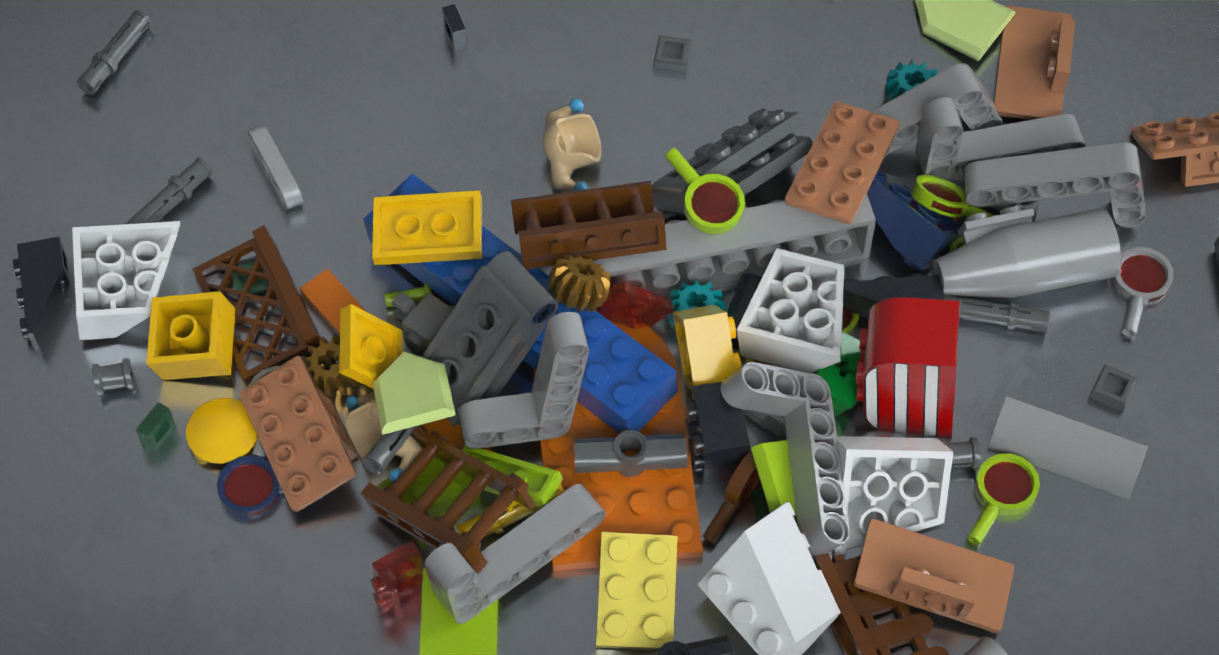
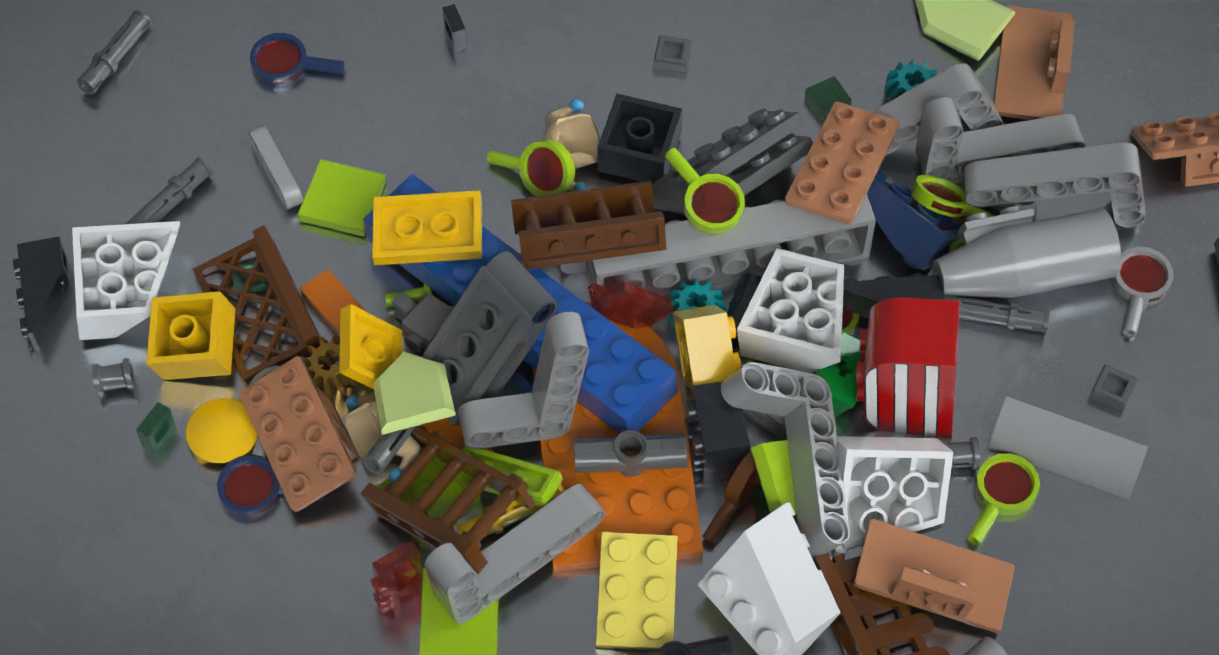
pearl gold gear [548,254,611,313] -> none
none -> piece [250,33,345,86]
none -> lime tile [298,159,386,237]
none -> piece [487,139,575,196]
none -> black brick [597,93,683,184]
none -> clear green tile [805,76,852,120]

